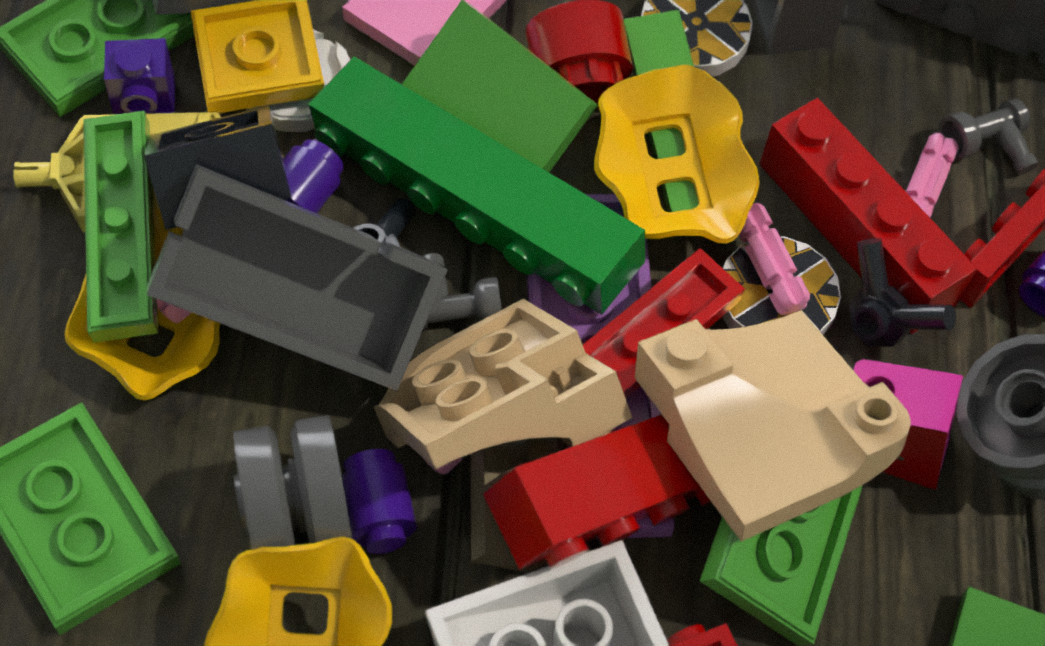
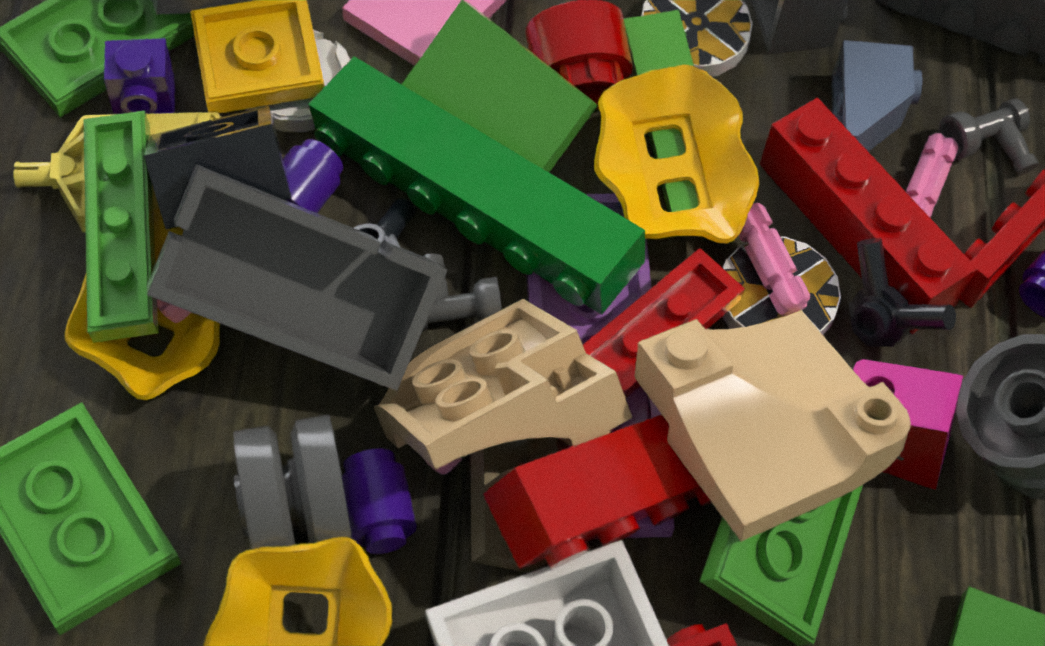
none -> sand blue slope [832,40,922,151]

